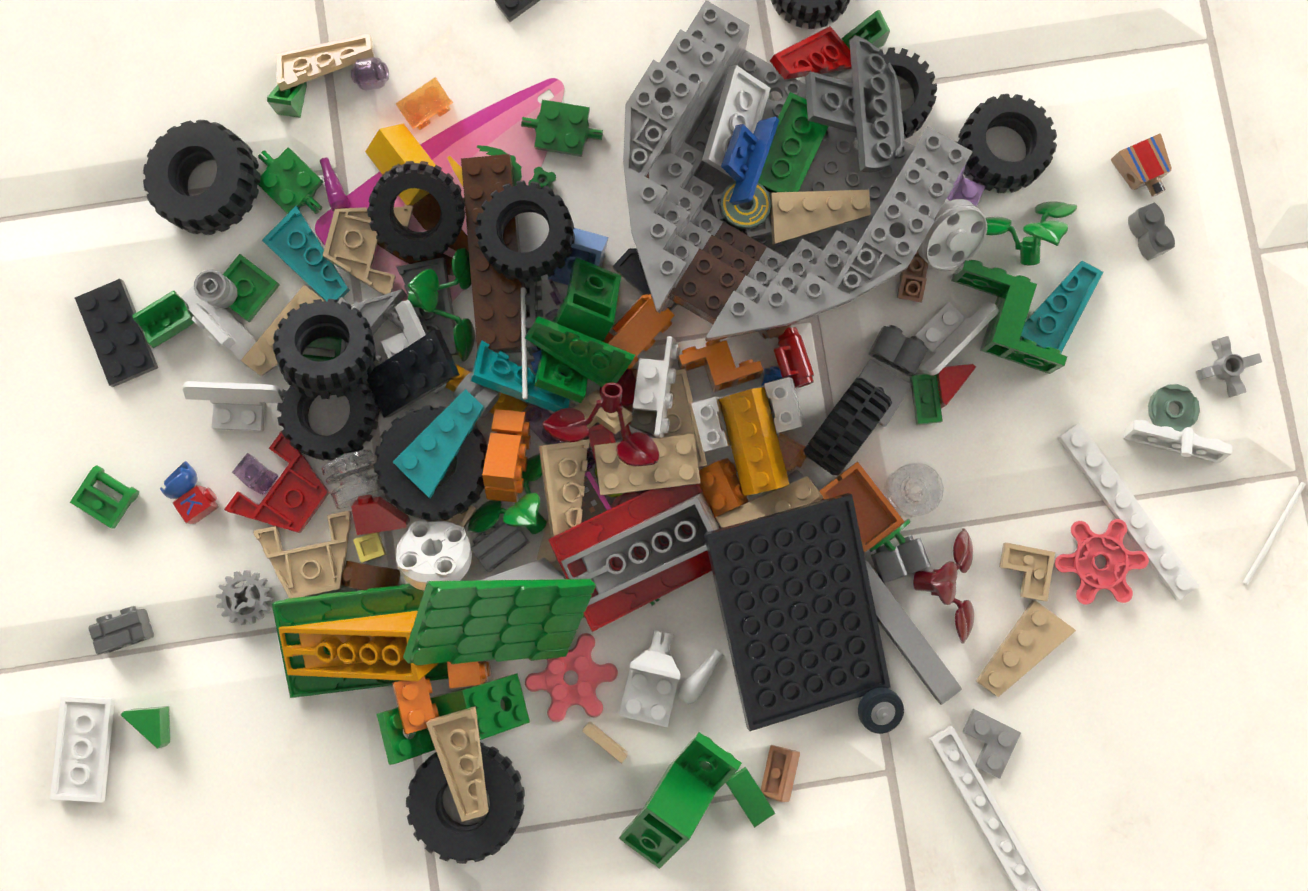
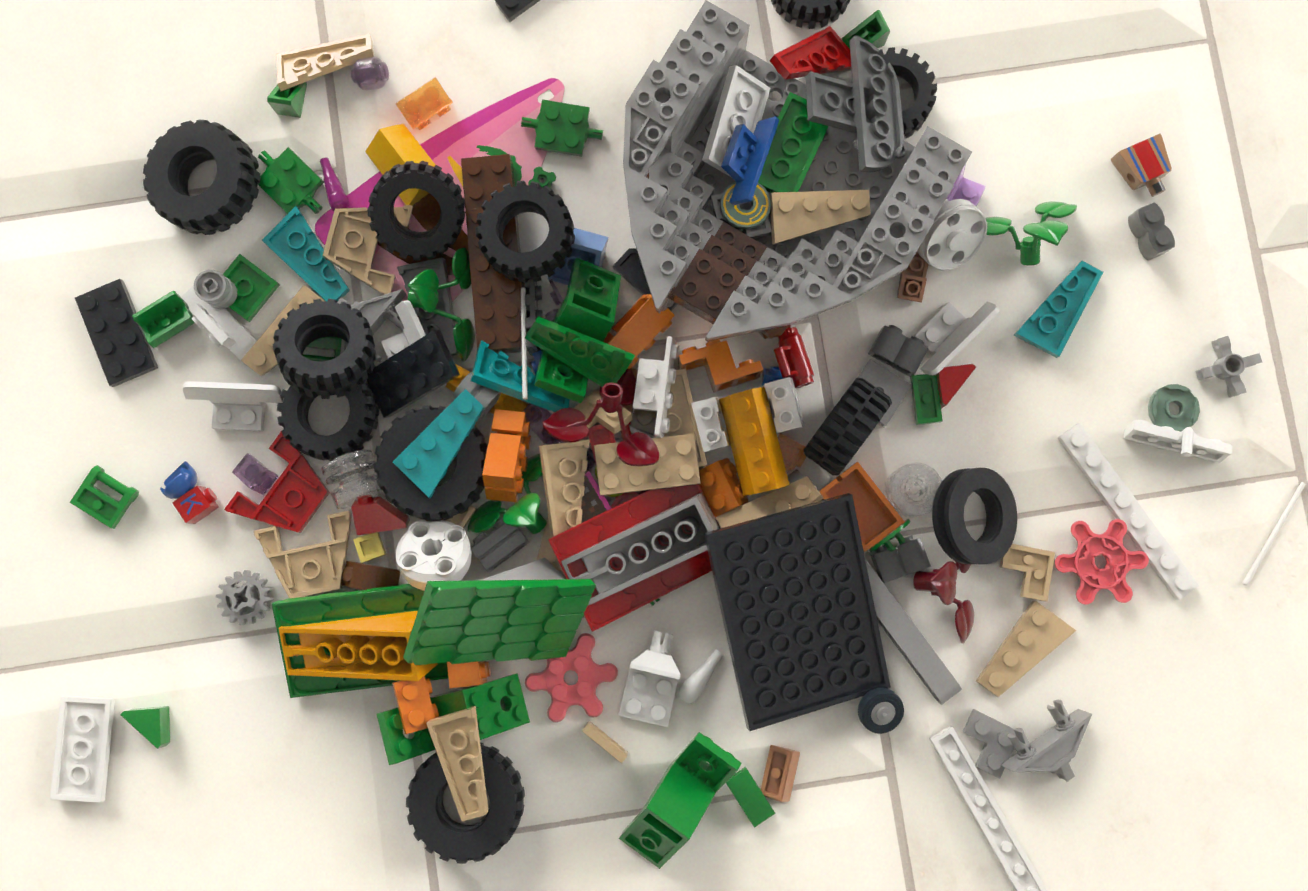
dark grey brick [88,606,154,655] -> none
green bracket [951,260,1068,374] -> none
black tyre [957,93,1057,193] -> none
none -> black tyre [932,468,1017,564]
none -> light grey connector [1001,699,1092,782]

